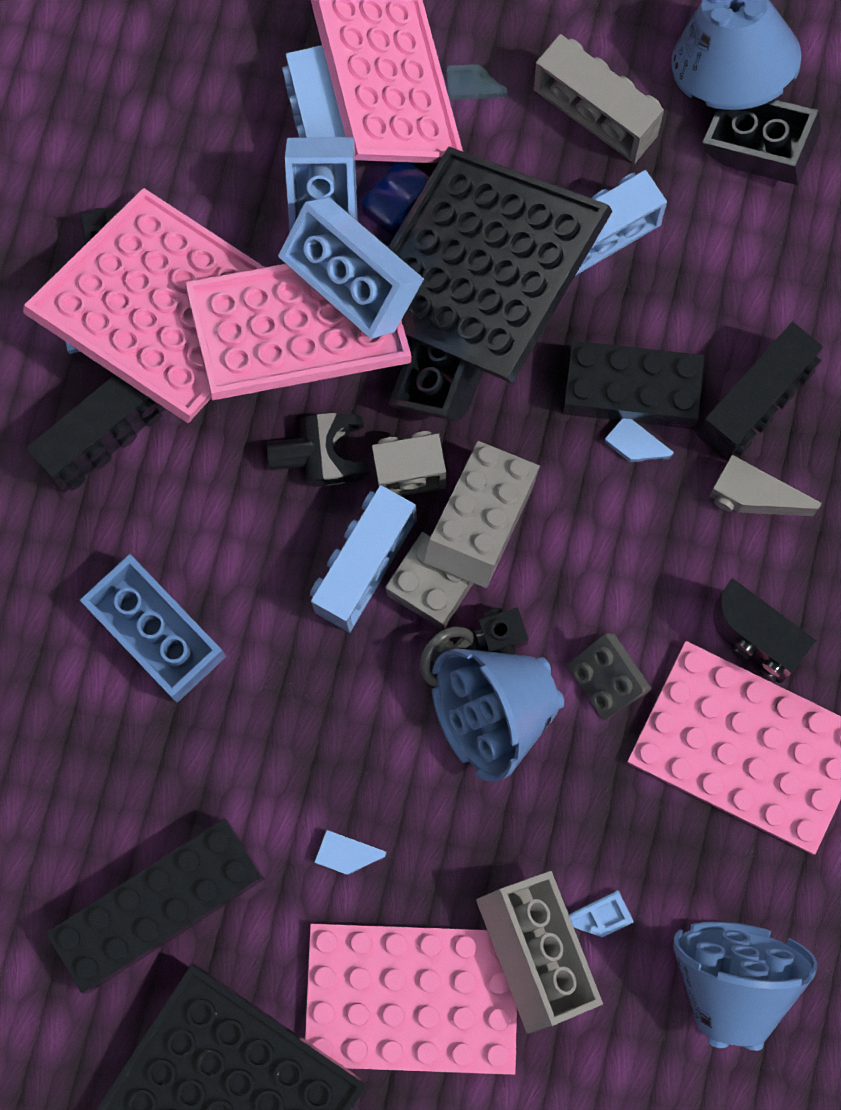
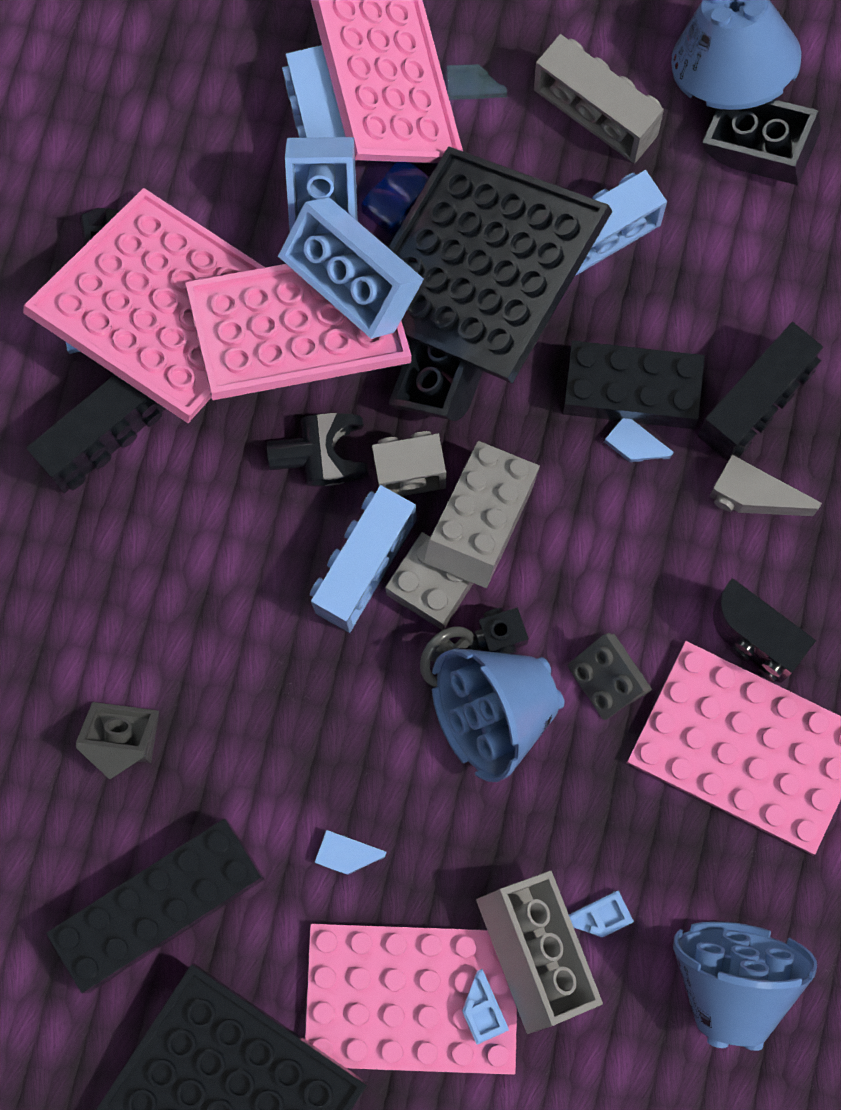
medium blue brick [80,554,227,703] -> none
none -> dark grey slope [76,702,159,779]
none -> light blue tile [462,969,509,1045]

